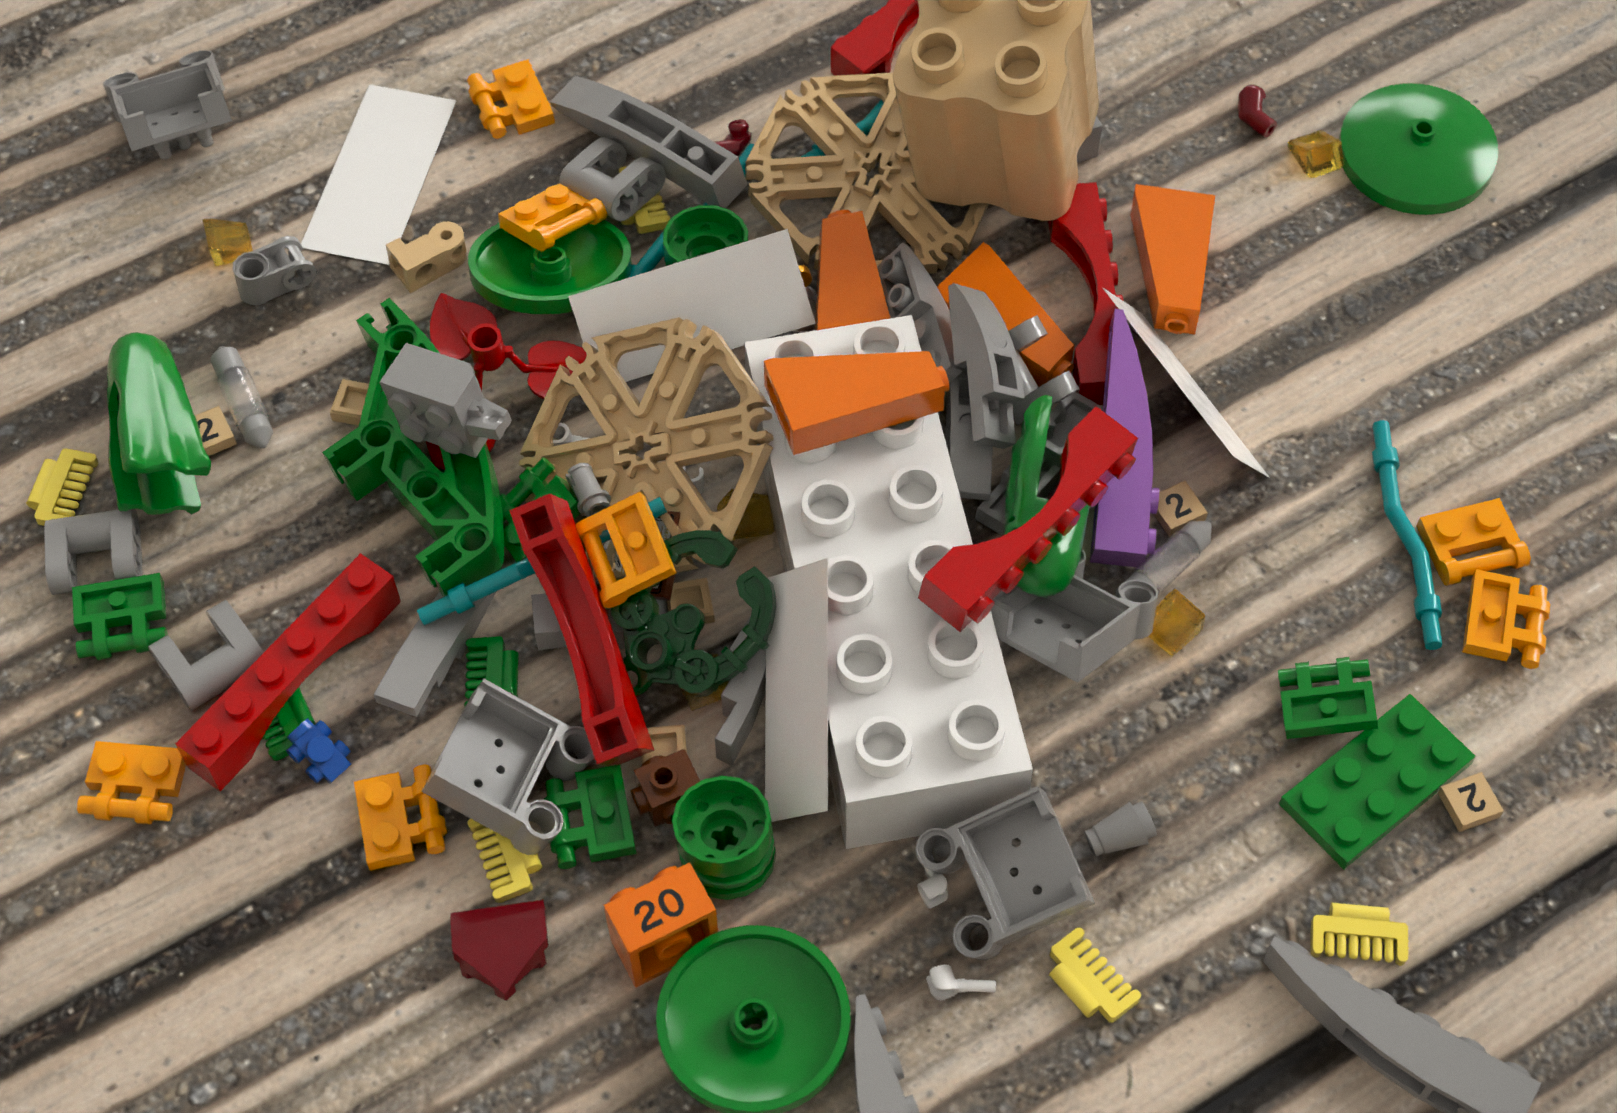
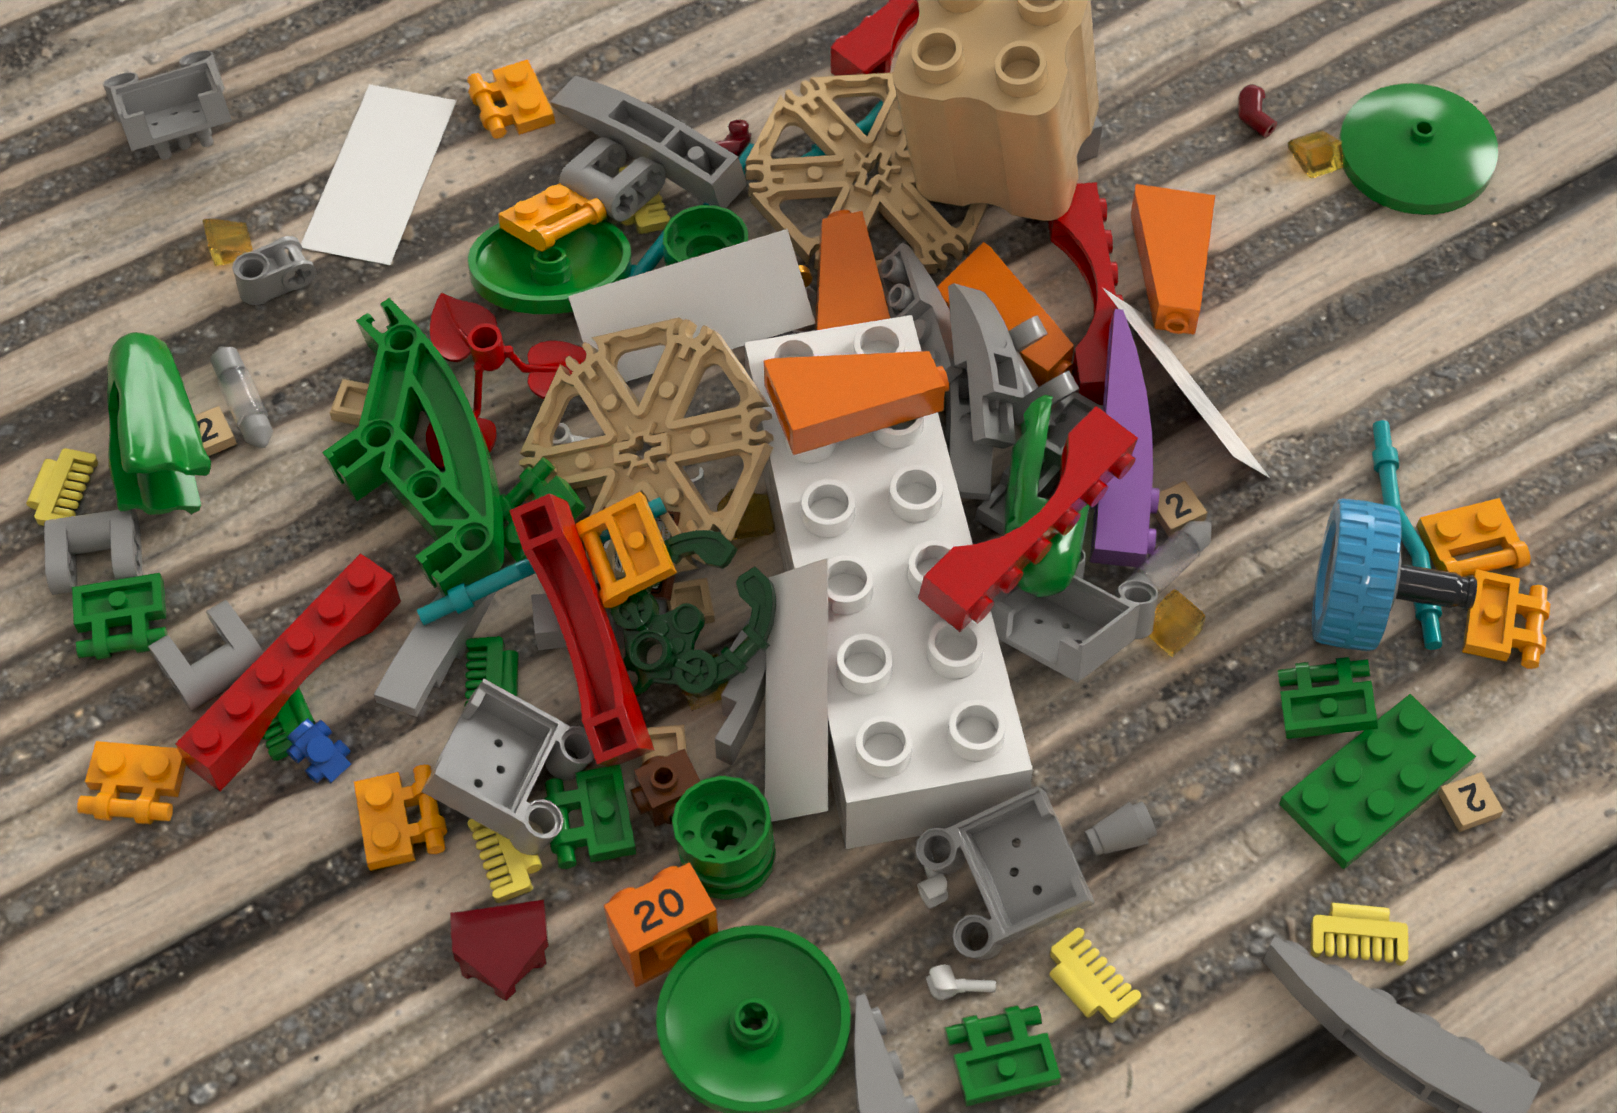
light grey hinge [379,343,512,458] -> none
tan leg [386,222,467,293] -> none
light grey pin [565,463,611,517] -> none
none -> green plate [944,1005,1061,1107]
none -> dark azure wheel [1312,499,1477,651]

